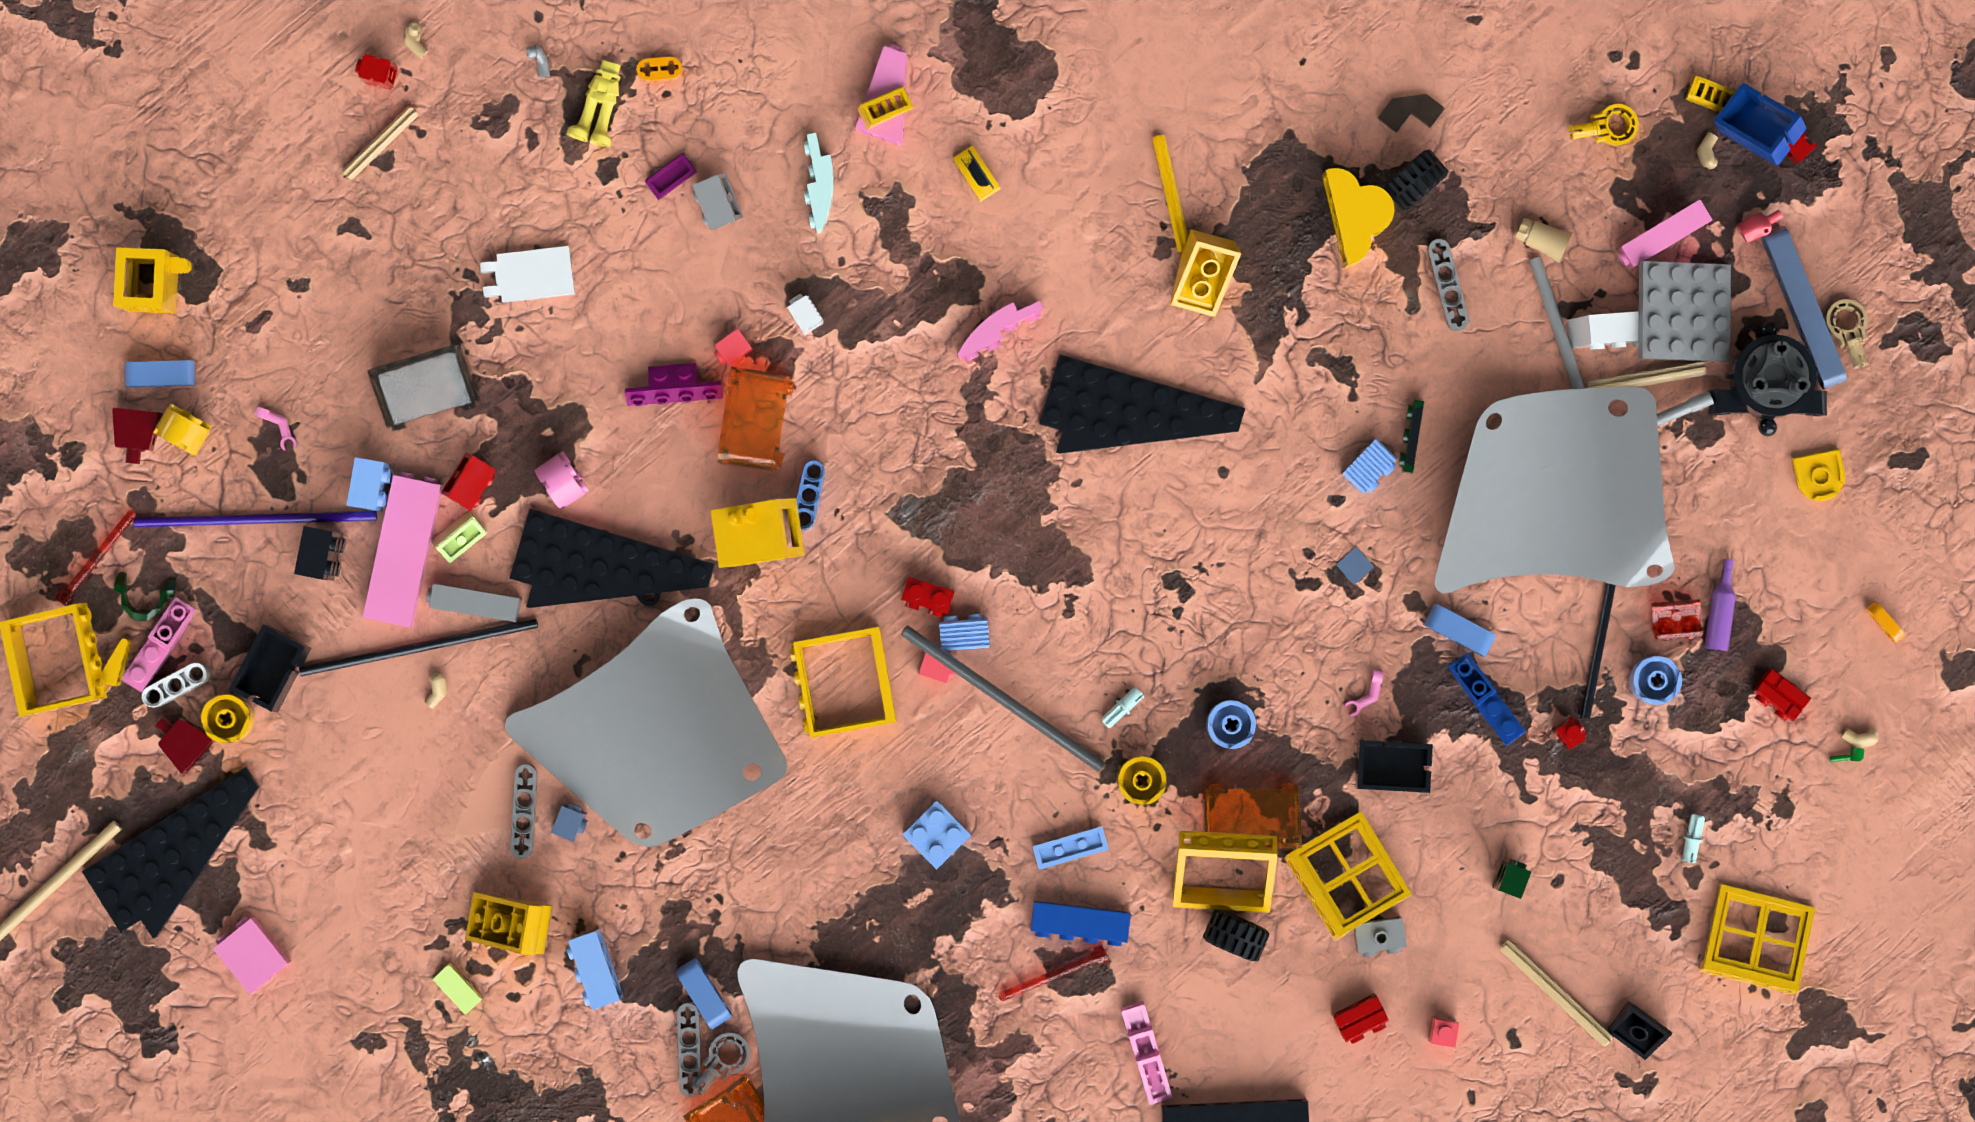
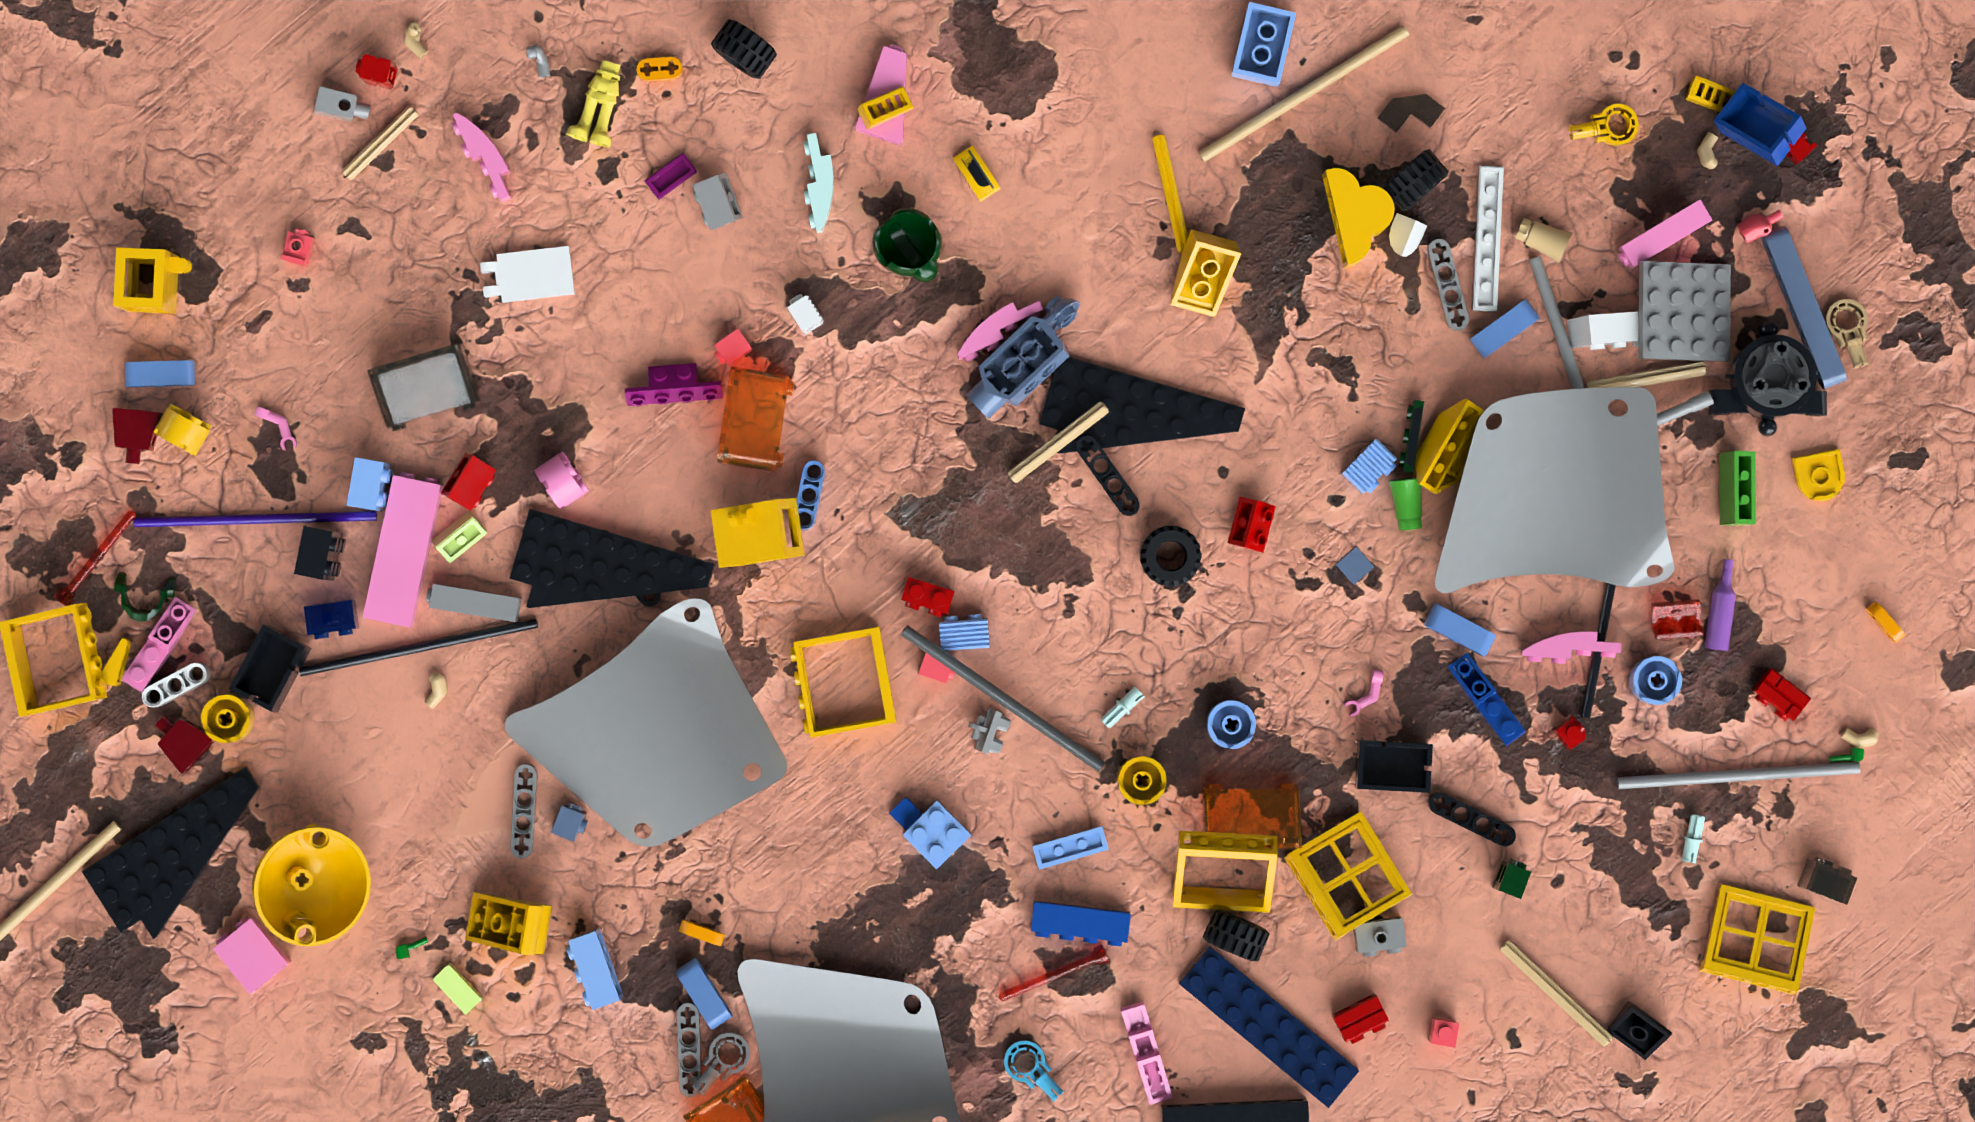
none -> yellow piece [252,823,371,946]
none -> coral brick [280,228,315,267]
none -> clear blue brick [303,600,359,640]
none -> light grey torso [314,86,371,122]
none -> green hand [396,937,428,959]
none -> bright pink slope [452,113,511,202]
none -> light orange beam [678,919,725,946]
none -> black tyre [711,19,777,79]
none -> dark green piece [872,208,942,282]
none -> blue slope [889,796,923,830]
none -> sand blue brick [966,296,1080,419]
none -> light grey hips [968,708,1011,754]
none -> medium azure pin [1004,1041,1064,1102]
none -> tan axle [1008,402,1109,483]
none -> black beam [1076,435,1140,516]
none -> black tyre [1140,525,1202,586]
none -> dark blue plate [1179,946,1359,1108]
none -> tan piece [1198,26,1409,162]
none -> red brick [1227,496,1276,553]
none -> light blue brick [1231,2,1296,87]
none -> bright green plant [1388,477,1422,531]
none -> white brick [1389,213,1427,257]
none -> yellow wedge [1415,398,1484,494]
none -> black beam [1428,792,1516,847]
none -> medium blue beam [1469,299,1540,359]
none -> white tile [1472,166,1504,312]
none -> bright pink slope [1522,632,1621,664]
none -> light grey piece [1617,762,1860,789]
none -> bright green brick [1719,451,1756,526]
none -> clear smoke brick [1797,857,1857,905]

